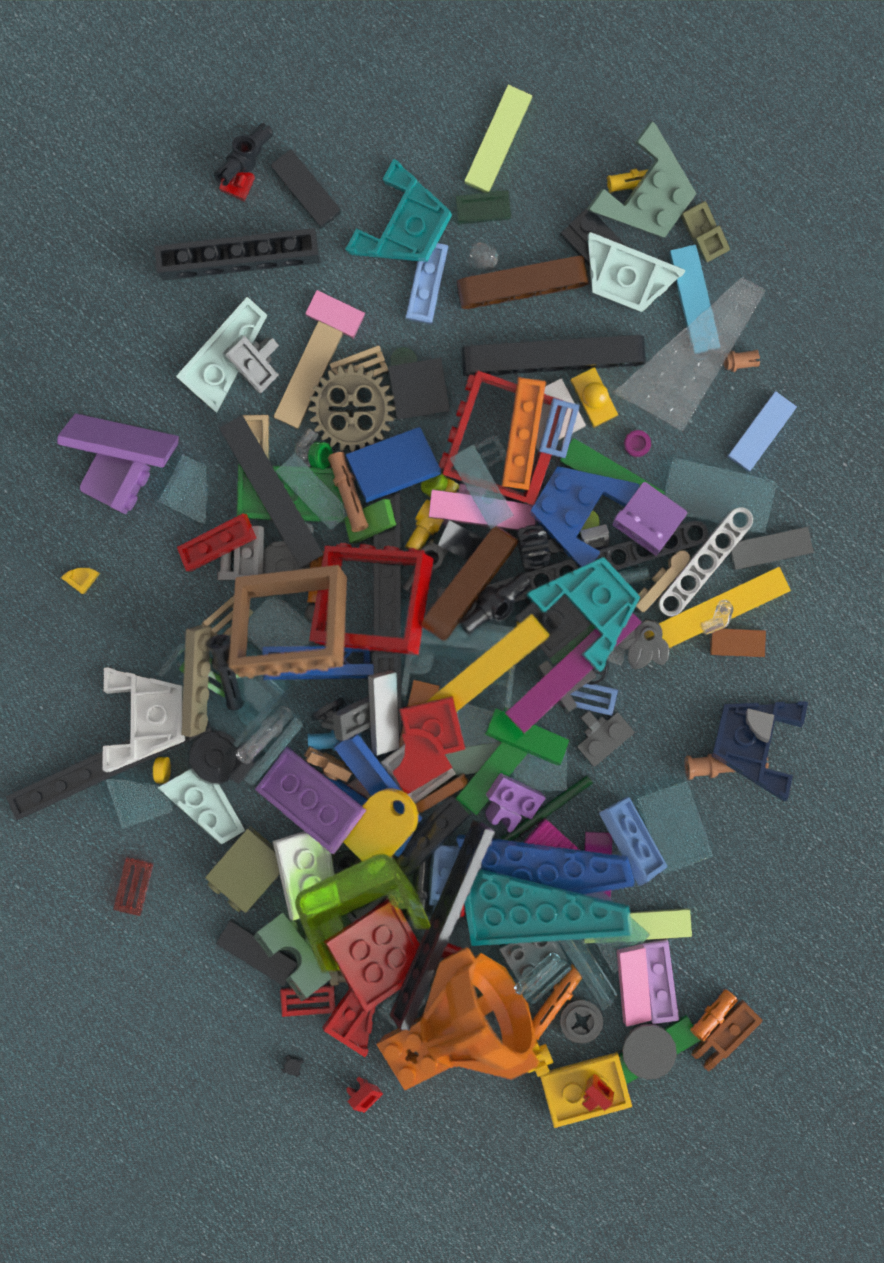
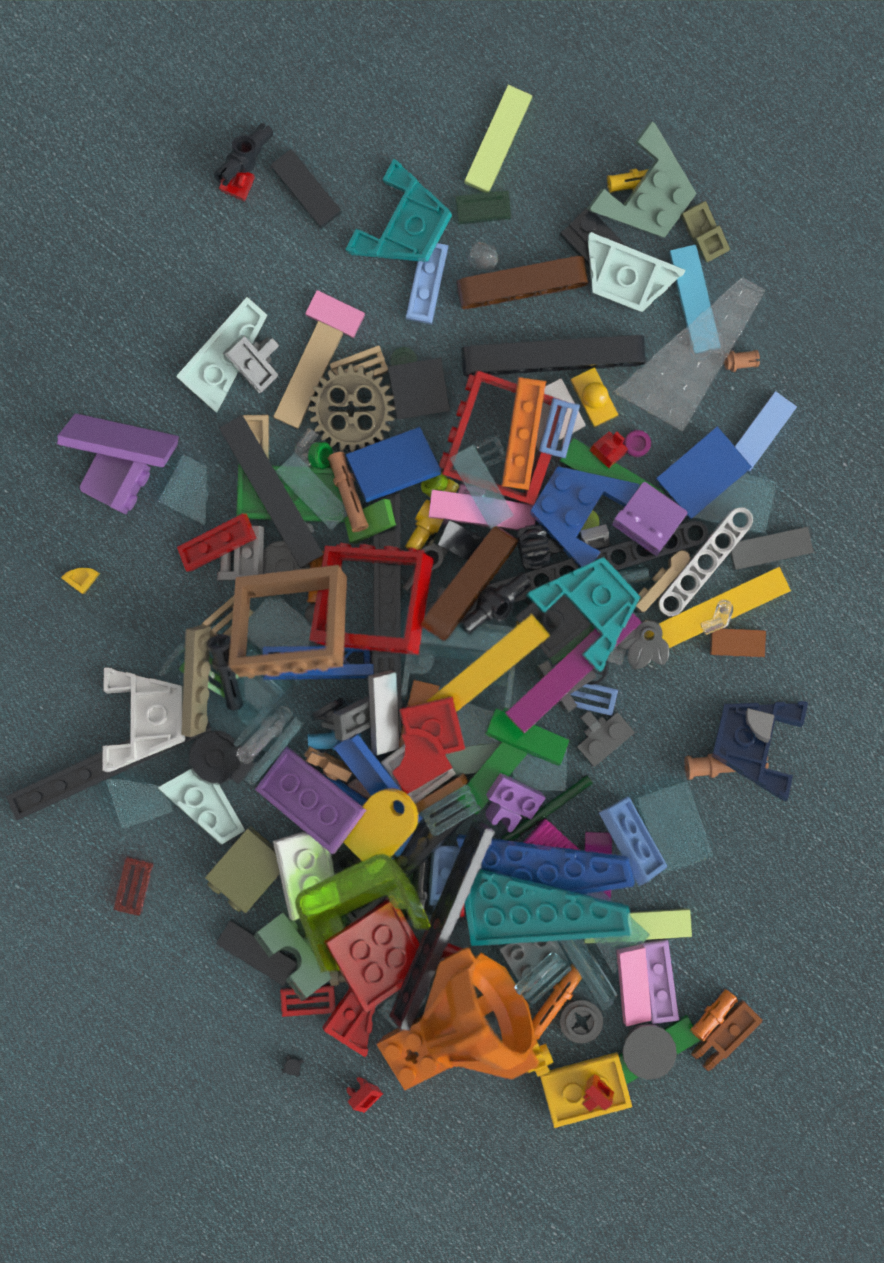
yellow tile [153,757,171,784] -> none
black brick [154,228,321,281] -> none
none -> clear light blue tile [420,785,481,836]
none -> red tile [589,431,628,468]
none -> blue tile [655,426,752,520]

